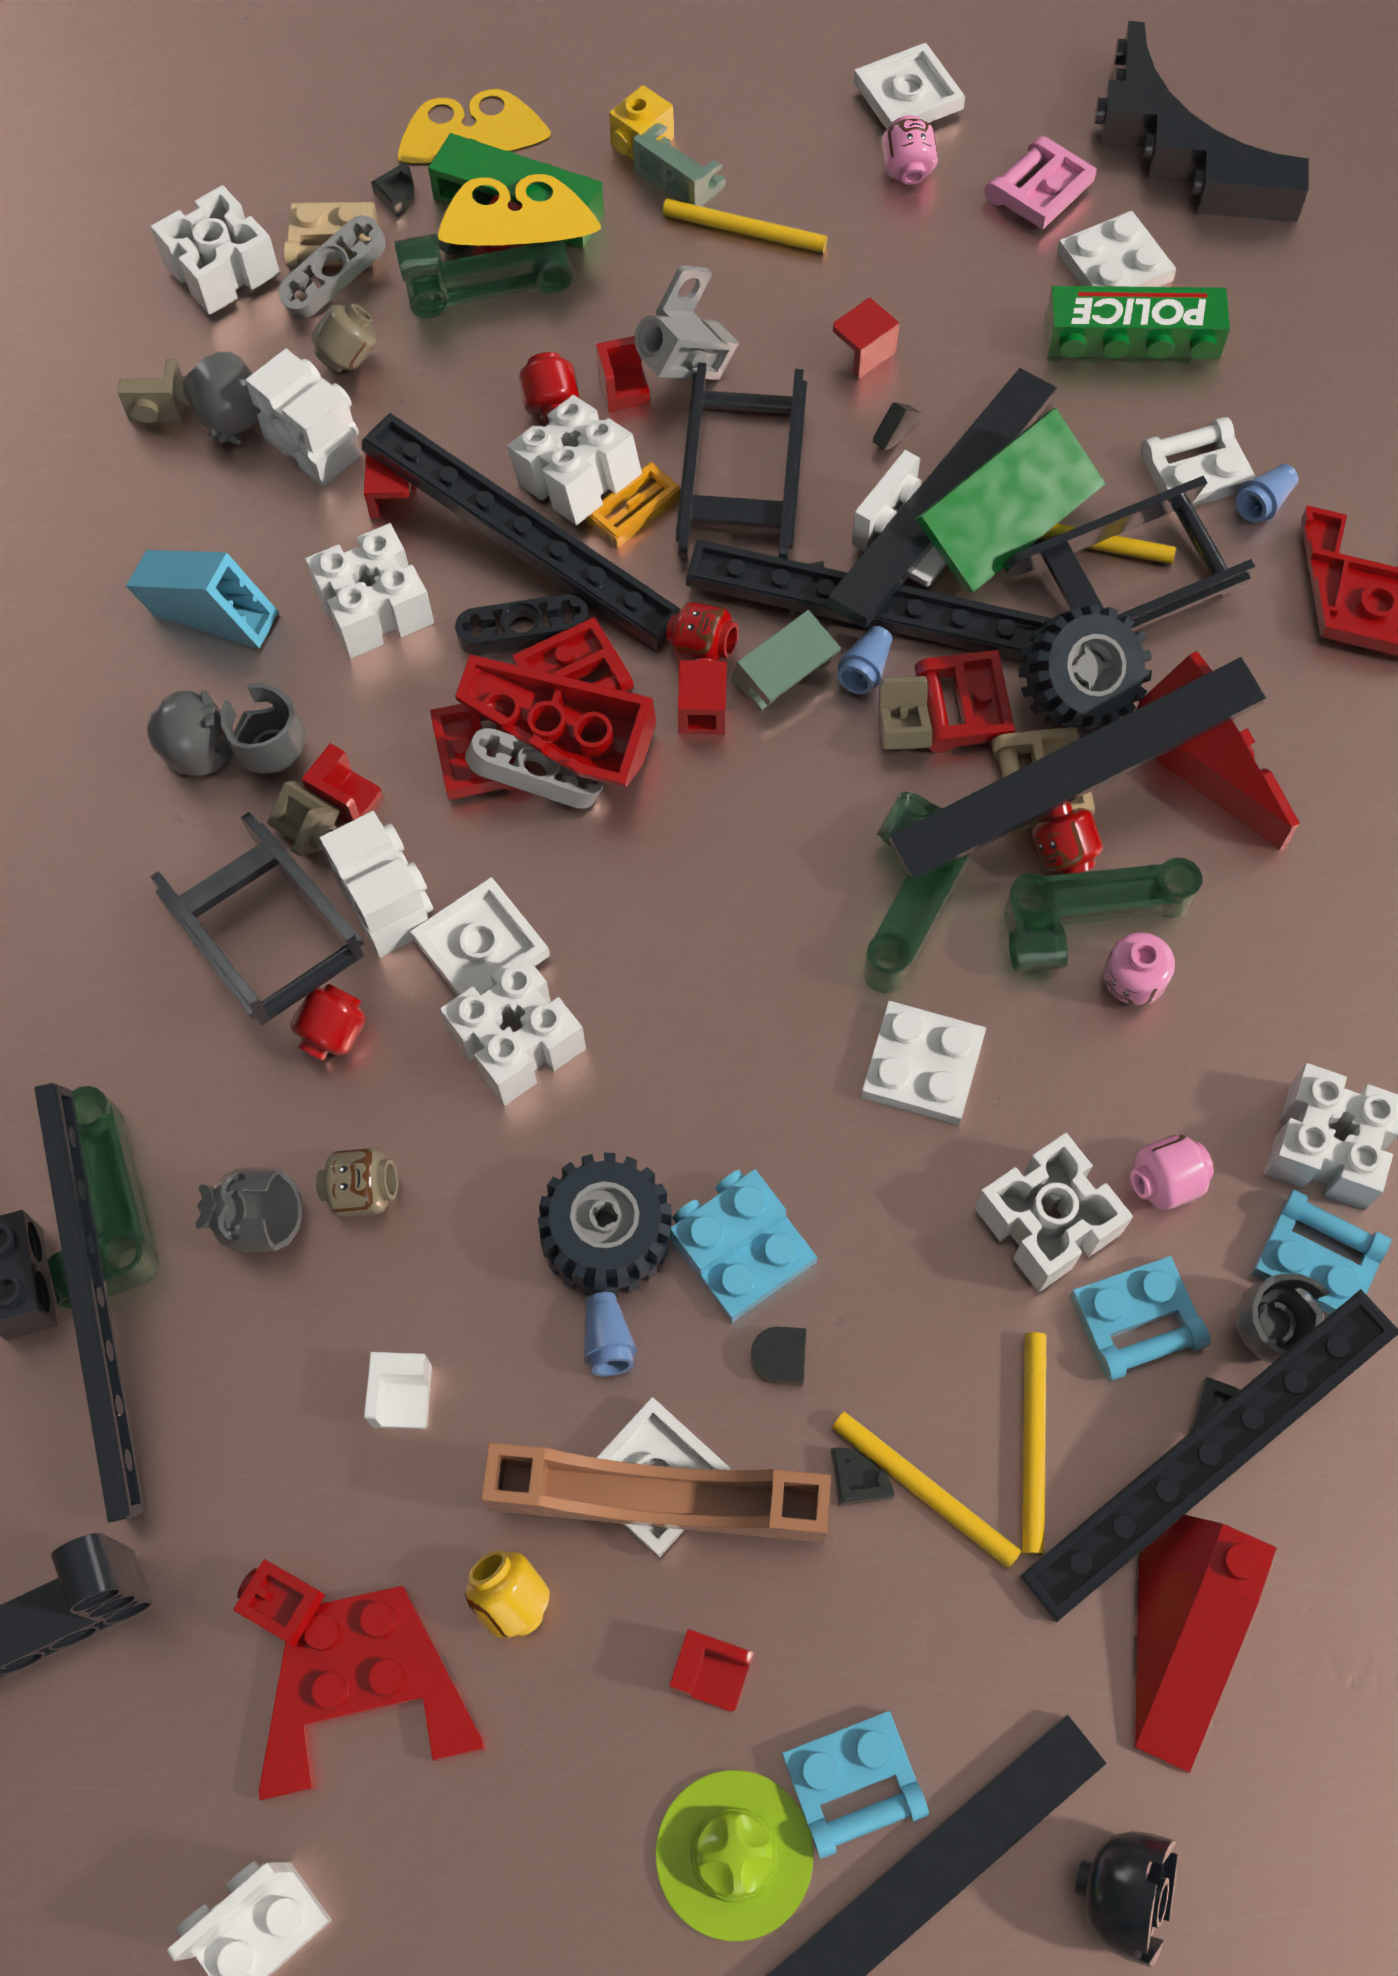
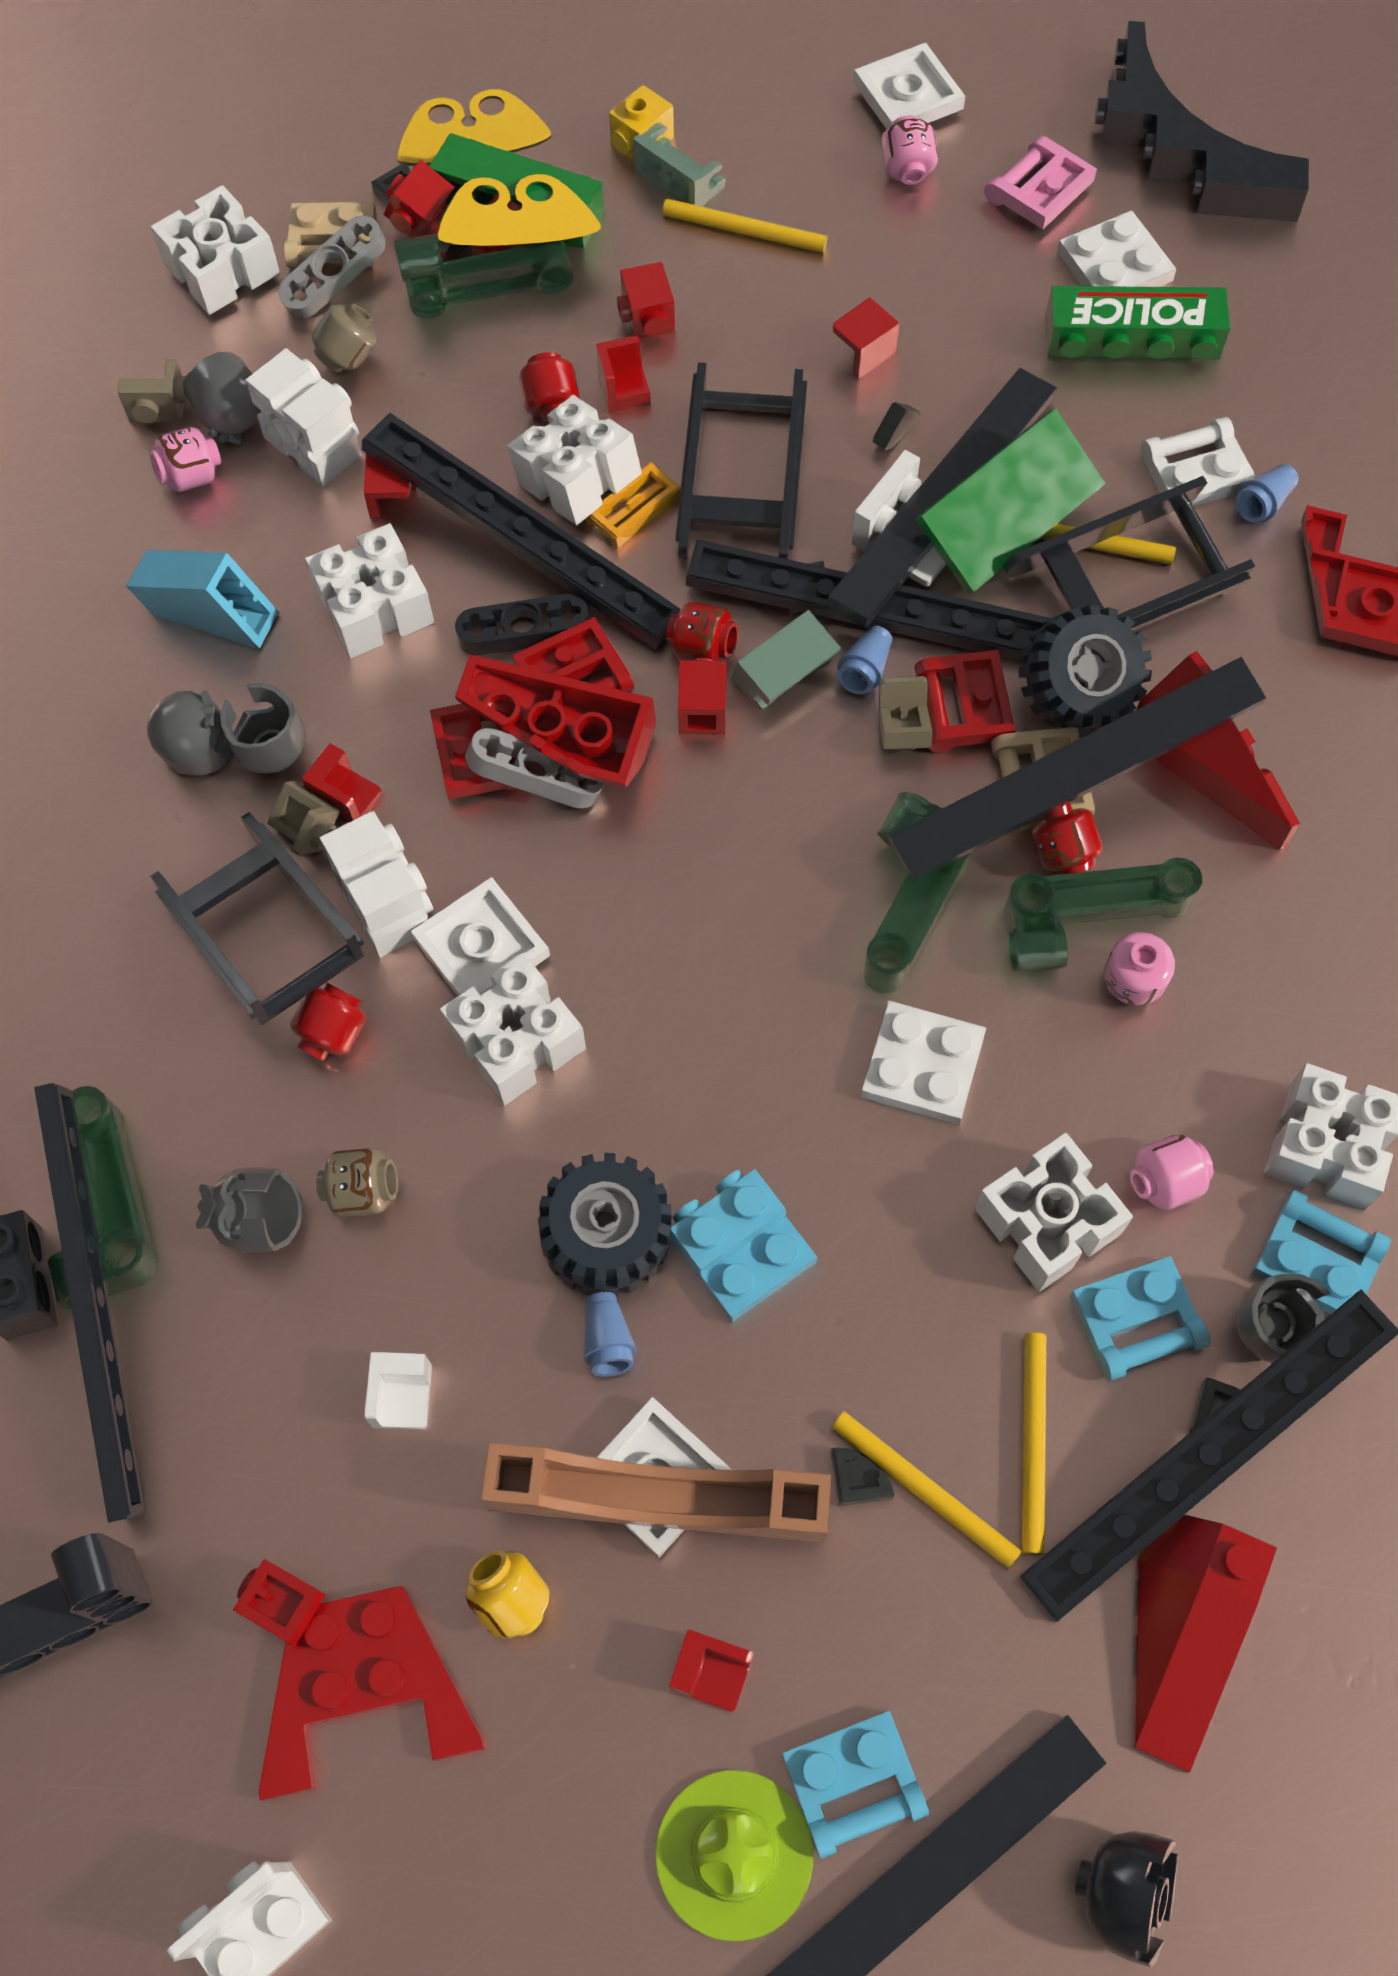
light grey piece [635,265,739,380] -> none
pearl dark grey tile [751,1326,806,1386] -> none
none -> bright pink head [149,427,221,492]
none -> red brick [383,159,455,242]
none -> red brick [617,261,675,338]

